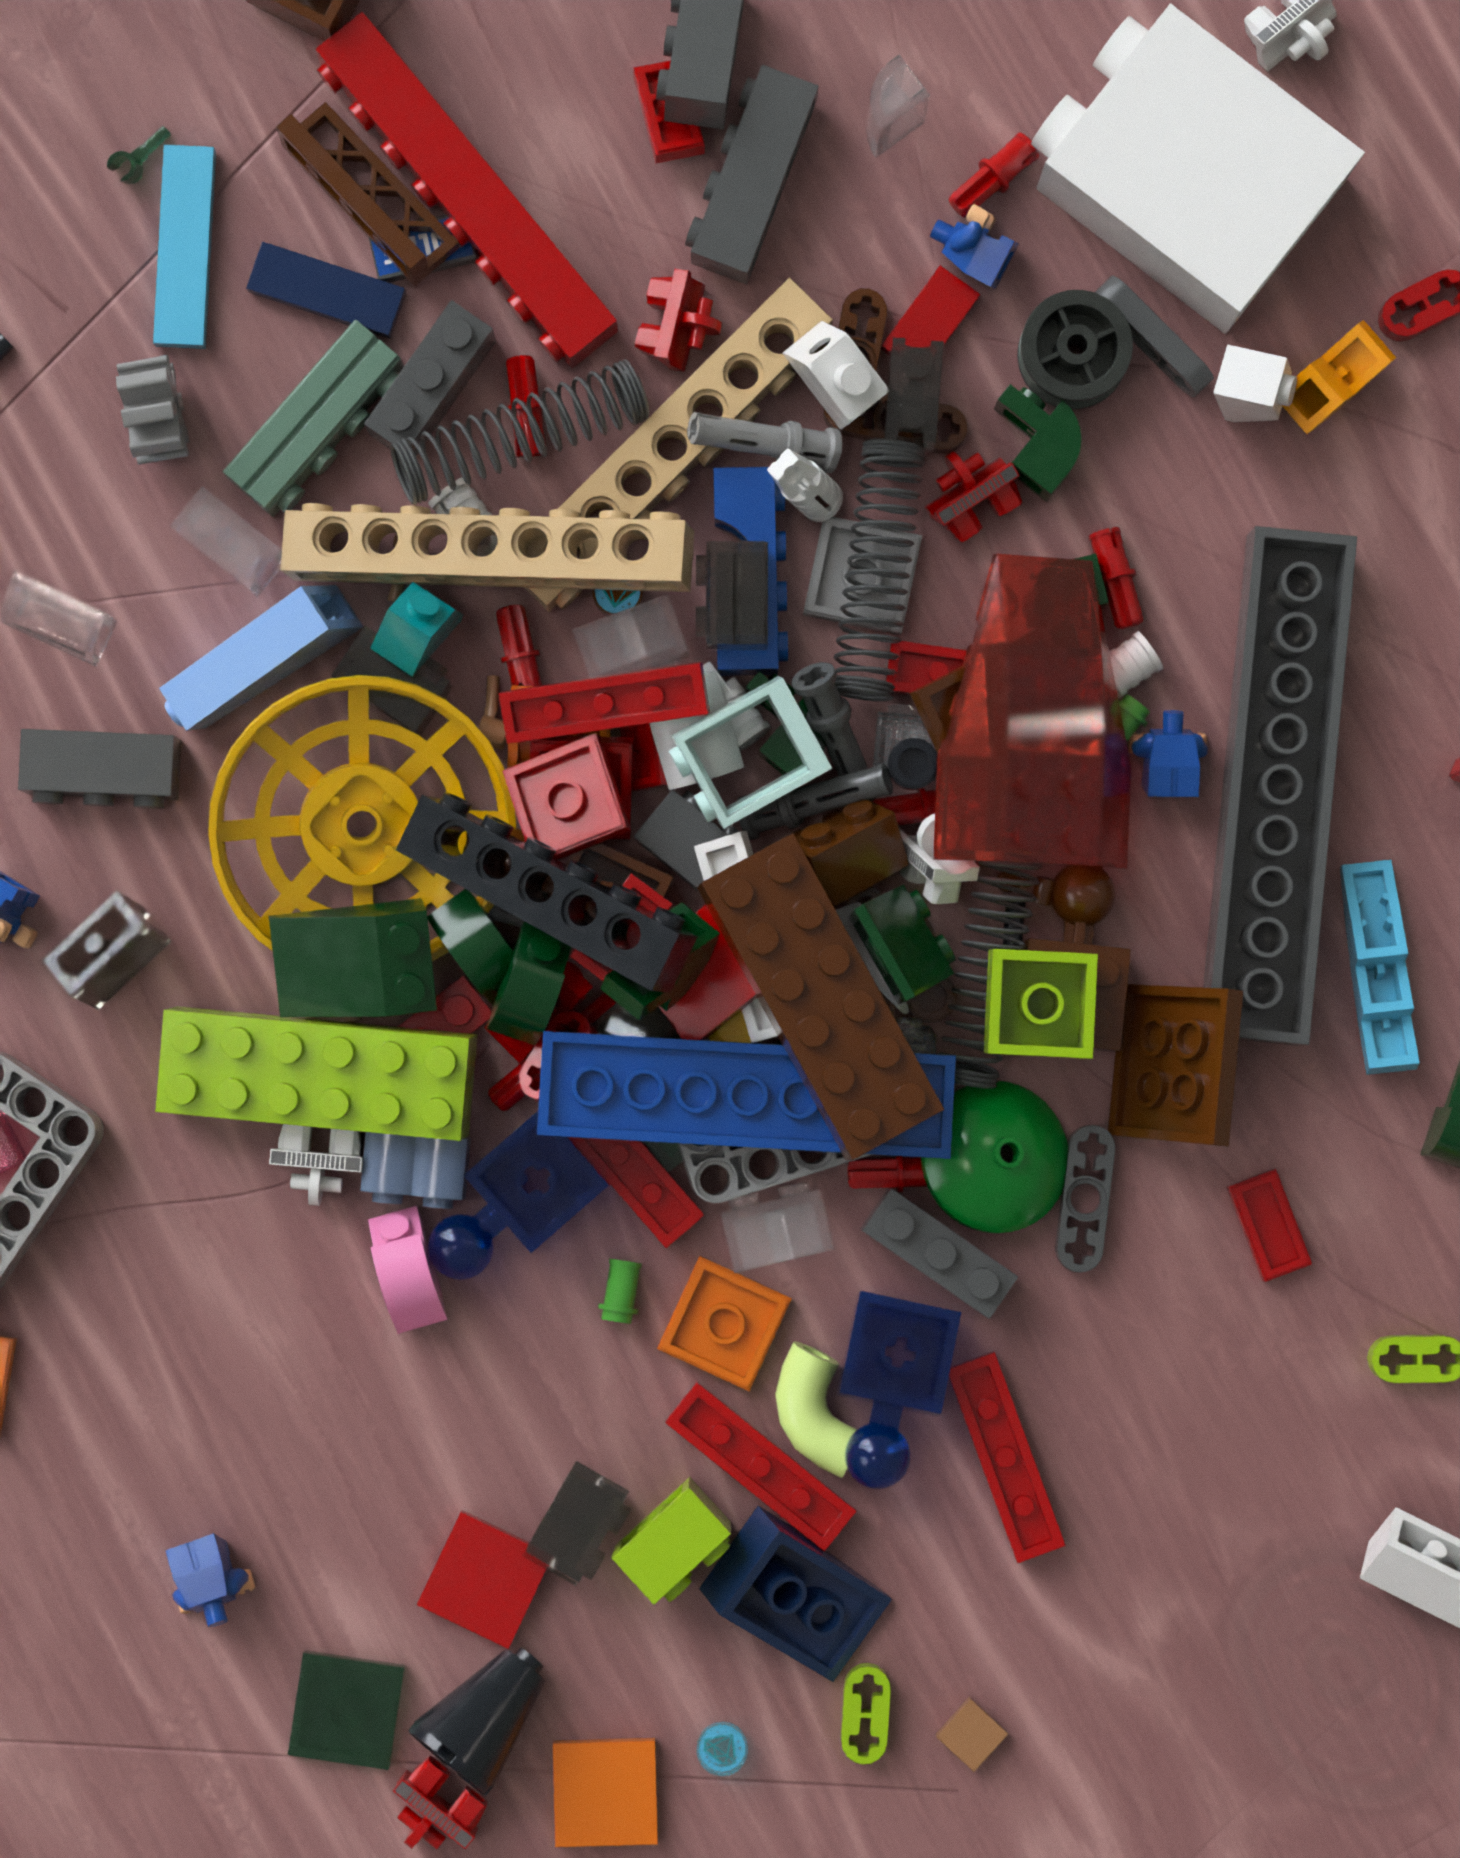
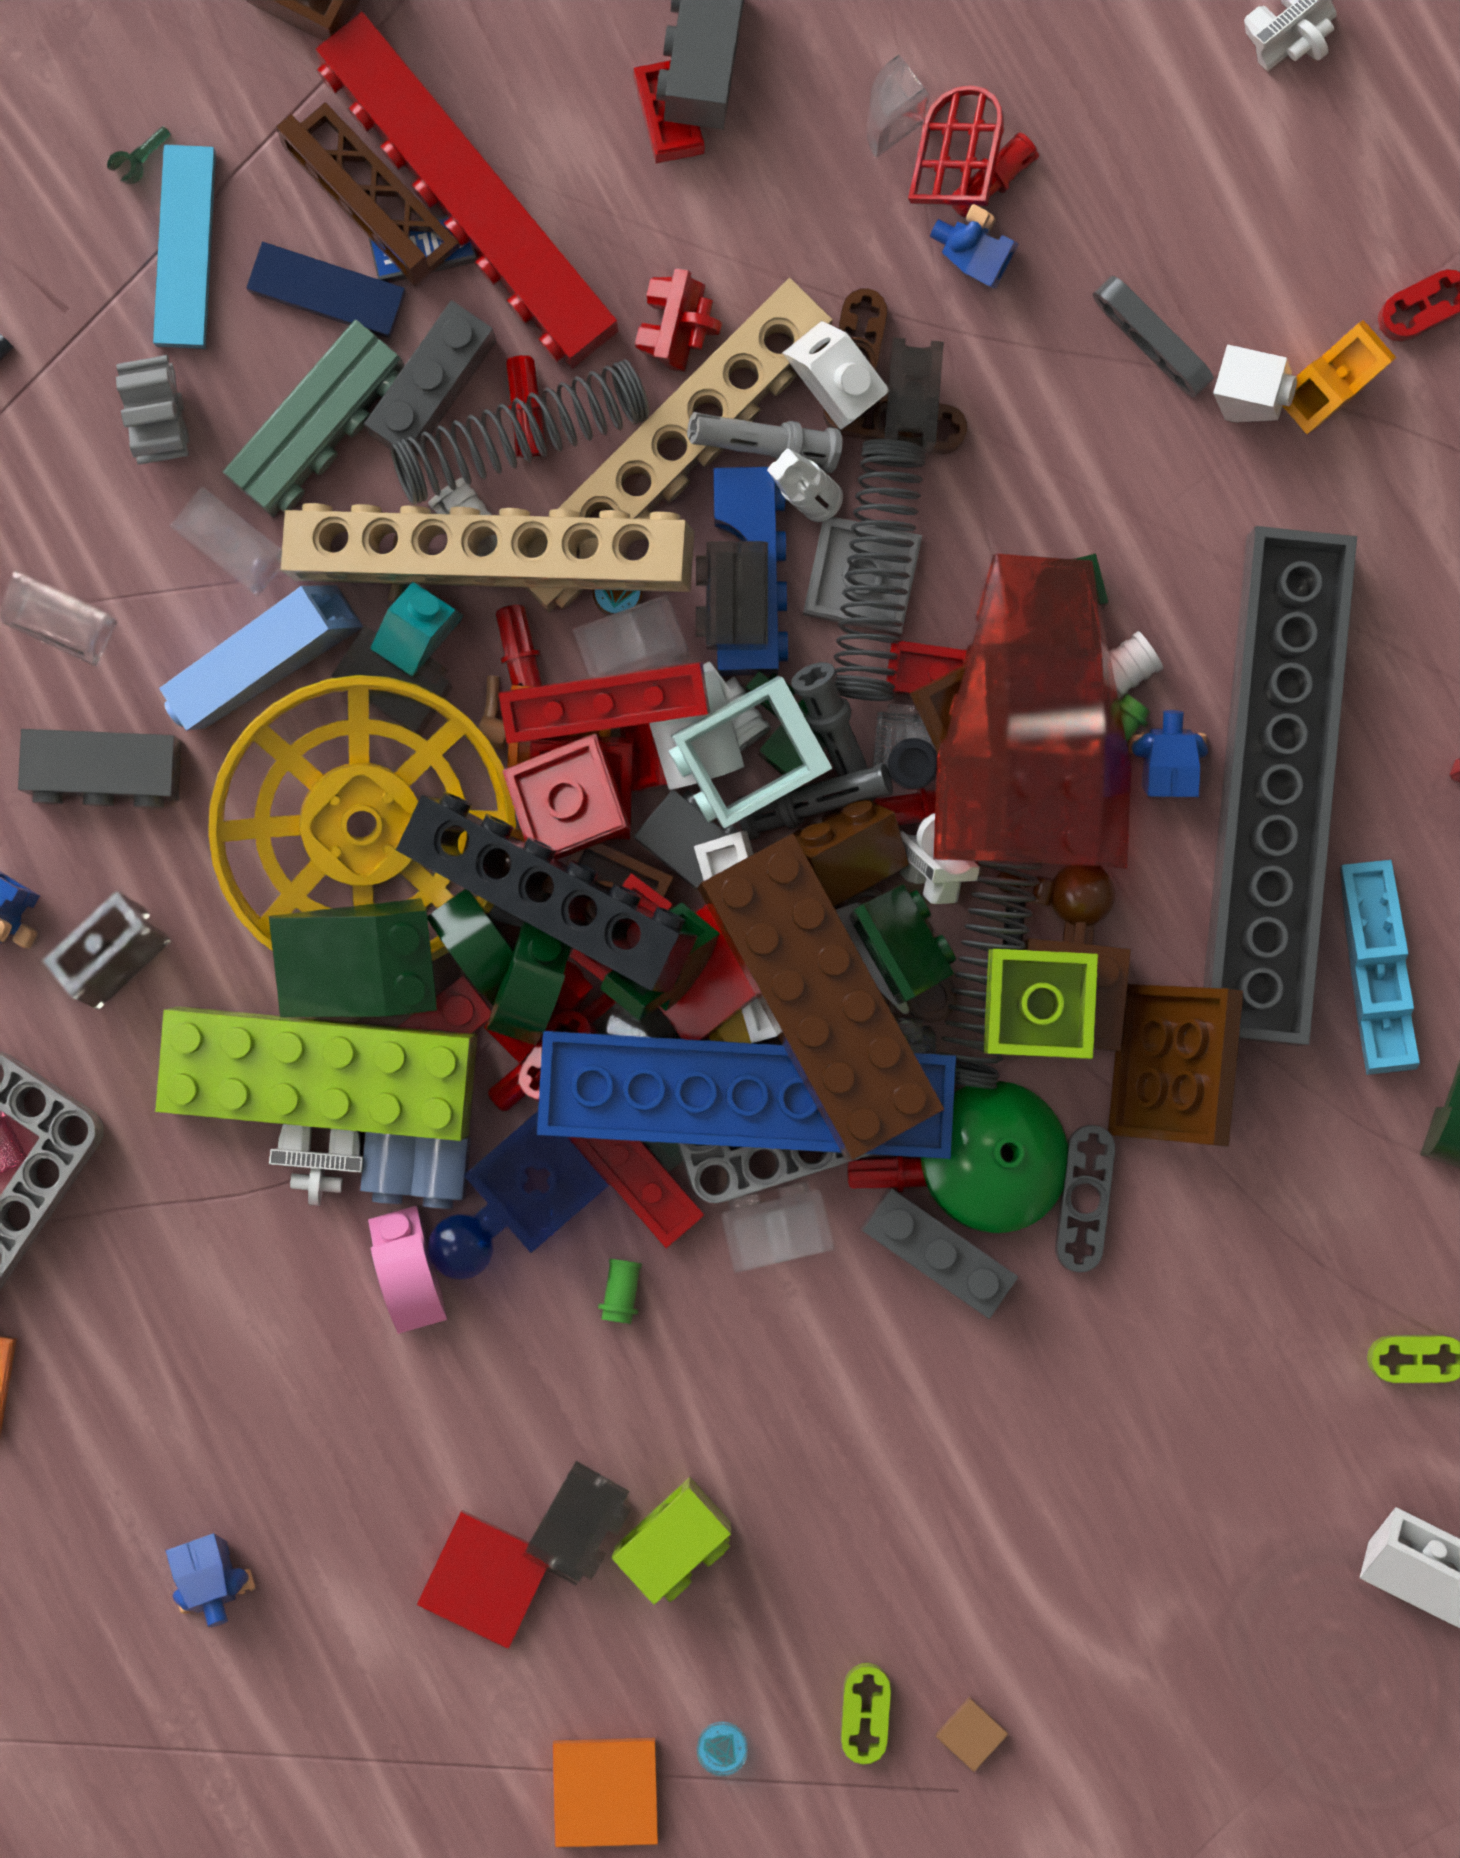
clear green tile [288,1650,406,1770] -> none
red hips [393,1755,488,1850] -> none
black cone [408,1647,546,1796] -> none
orange tile [657,1255,792,1391] -> none
red plate [665,1381,856,1552] -> none
dark grey brick [685,65,819,285] -> none
dark blue slope [699,1506,892,1682] -> none
yellowish green cylinder [775,1341,864,1478] -> none
clear blue brick [837,1291,961,1489] -> none
red tile [881,265,981,378] -> none
red hips [924,451,1022,542] -> none
red plate [946,1351,1066,1563] -> none
dark green brick [994,384,1081,503] -> none
pearl dark grey wheel [1017,290,1133,410] -> none
white brick [1031,3,1365,335] -> none
red axle [1088,527,1143,629] -> none
red tile [1226,1169,1312,1282] -> none
none -> red window [908,85,1004,206]

